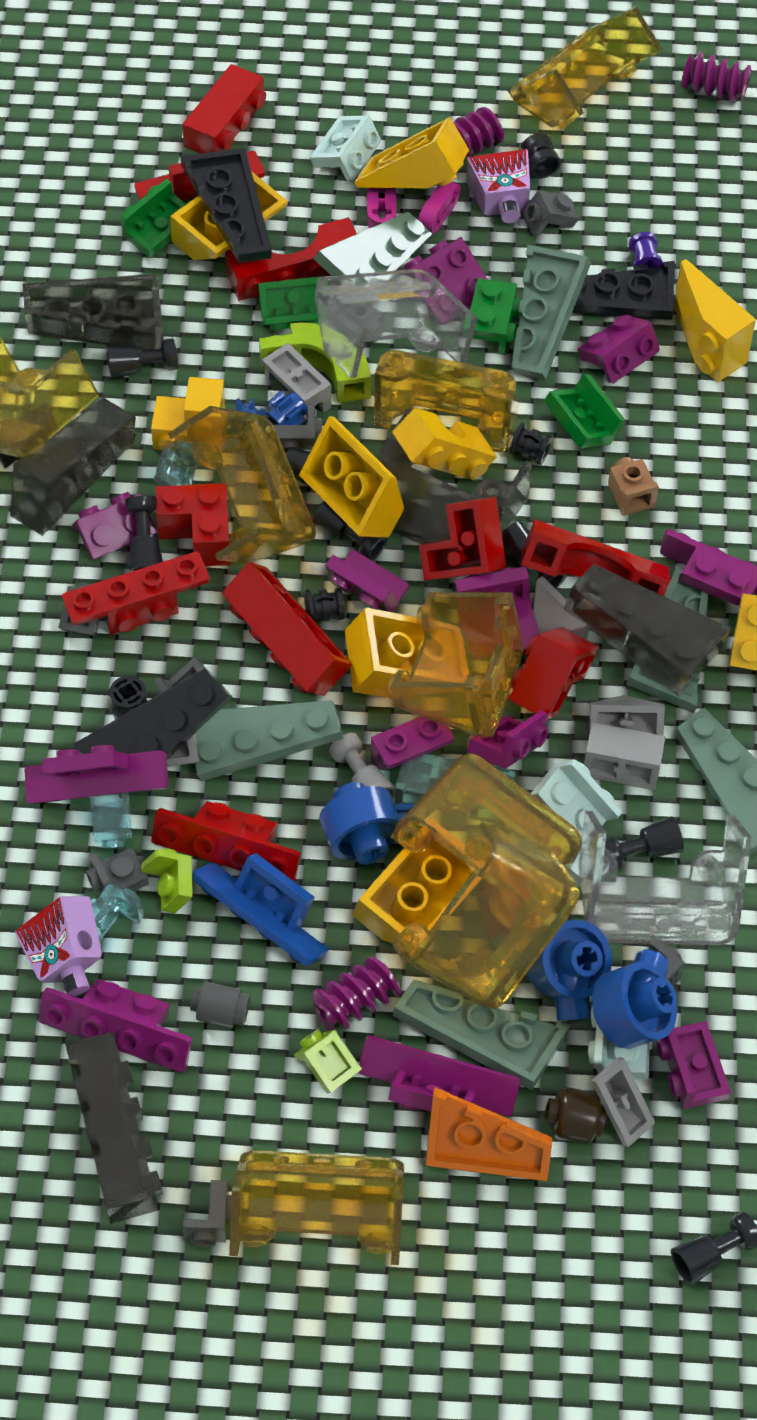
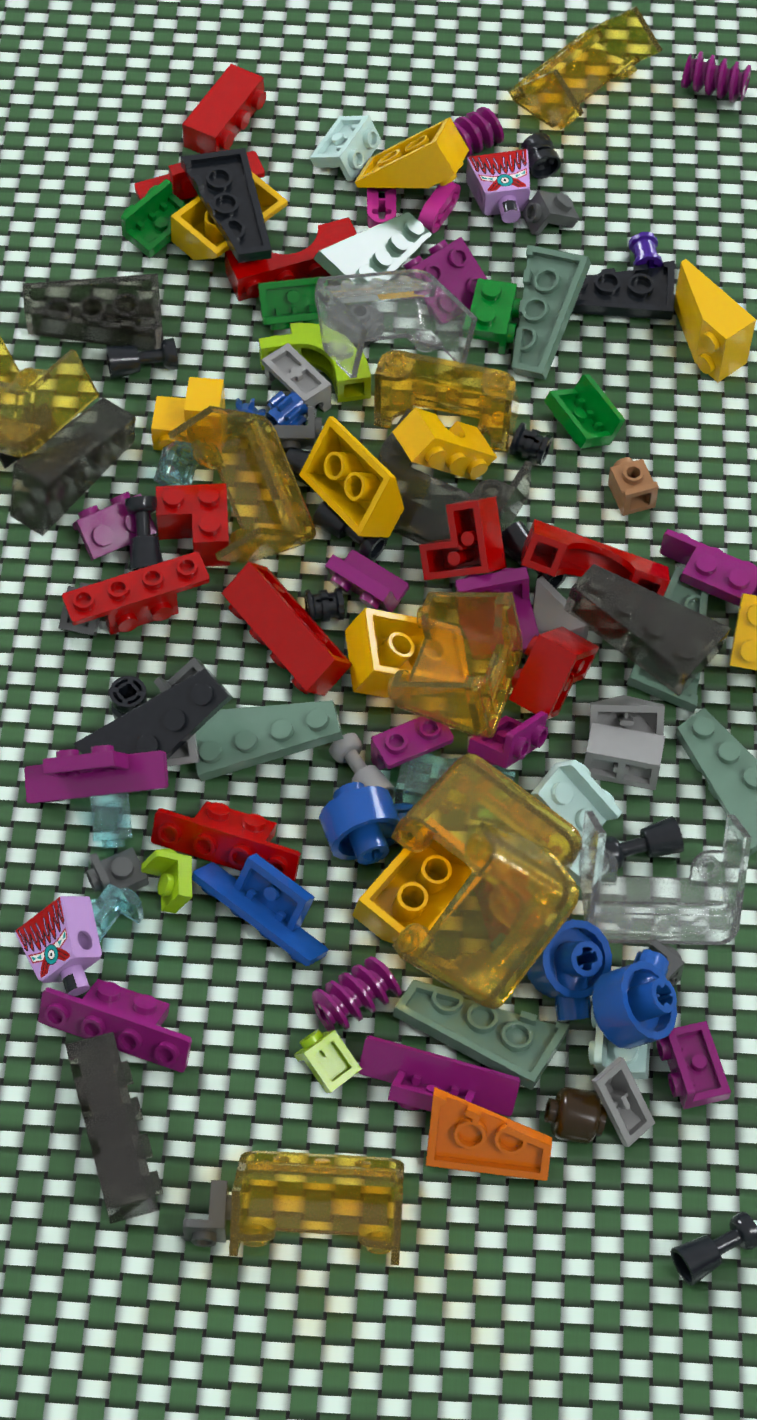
dark grey brick [190,981,251,1028] -> none
magenta bracket [577,315,660,384] -> none

